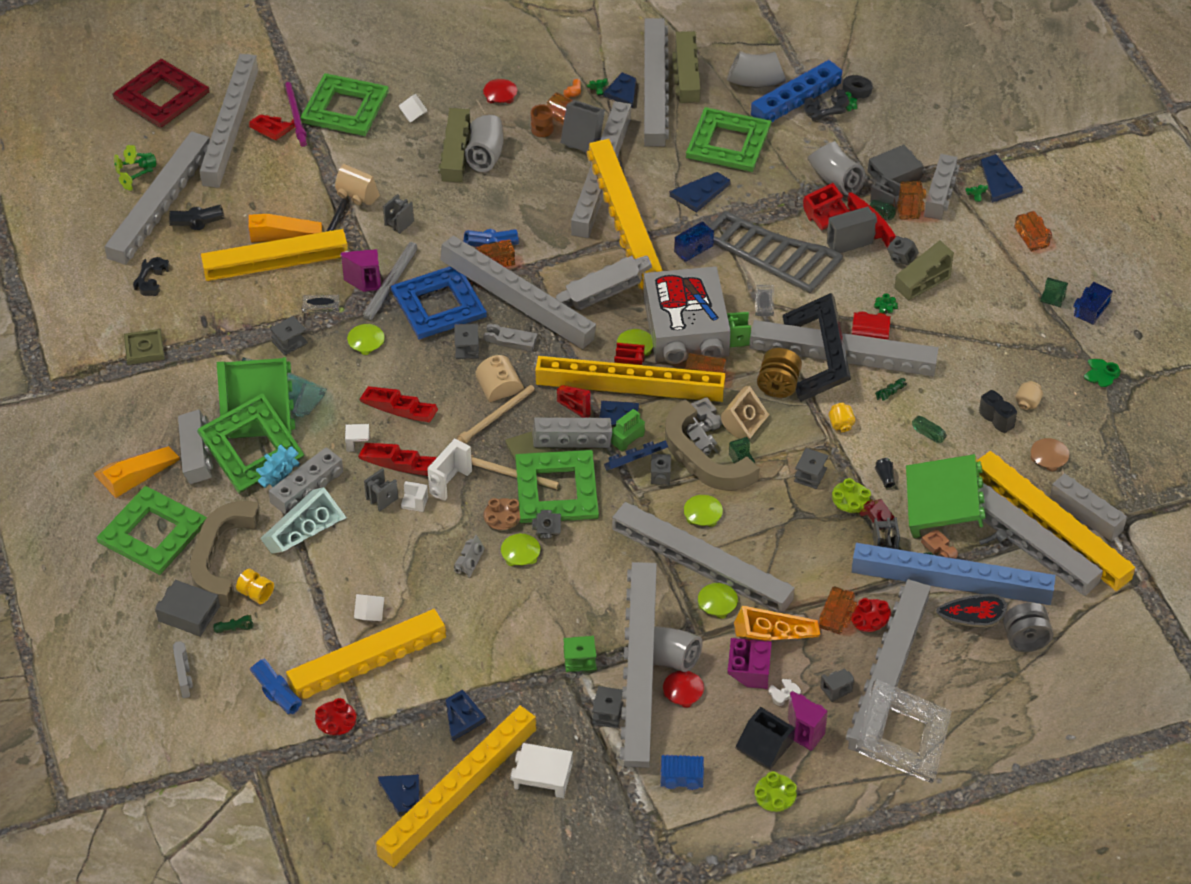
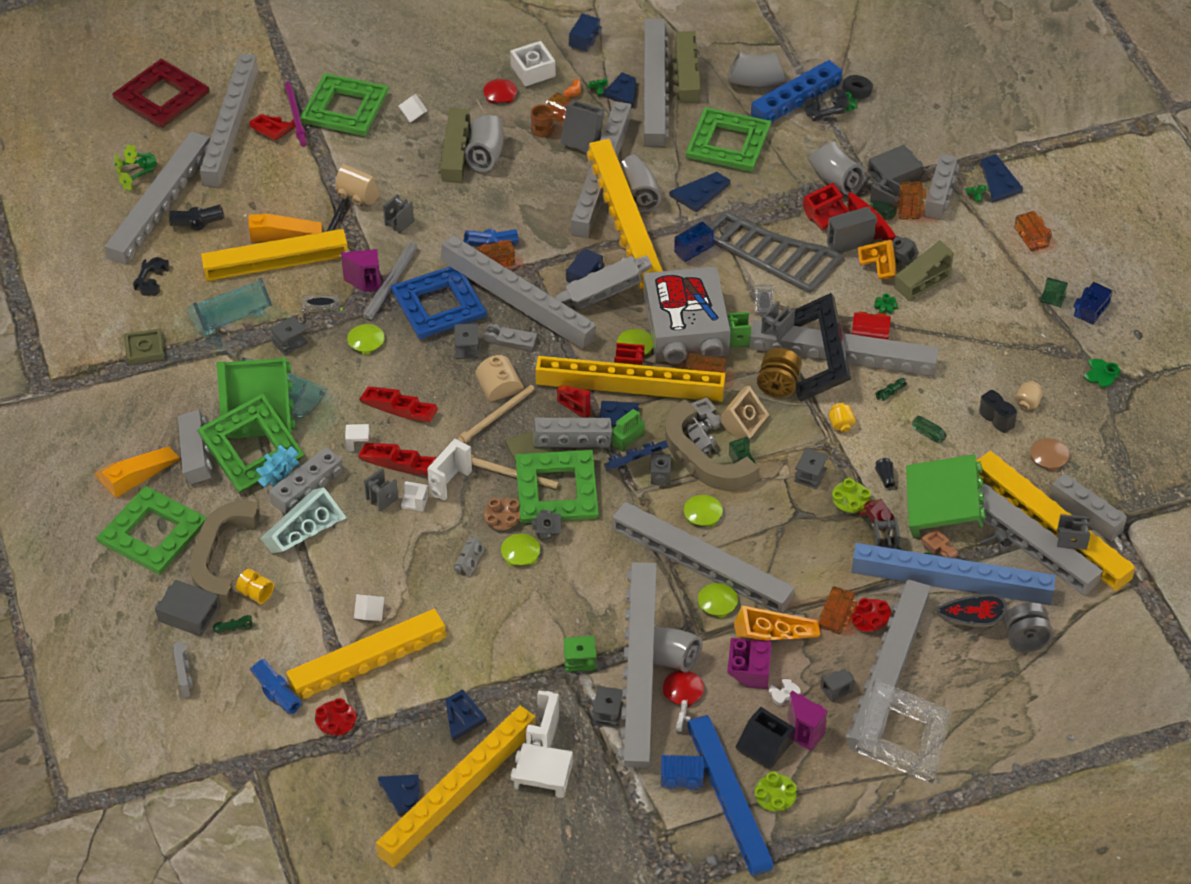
none -> clear light blue windscreen [186,278,272,336]
none -> white brick [510,41,556,86]
none -> white panel [526,691,559,748]
none -> dark blue brick [566,248,604,283]
none -> dark blue brick [569,13,602,52]
none -> light grey brick [620,154,662,213]
none -> white piece [675,700,690,732]
none -> blue beam [687,715,773,876]
none -> dark grey piece [761,301,795,342]
none -> light orange brick [858,240,897,280]
none -> dark grey piece [1057,514,1090,550]

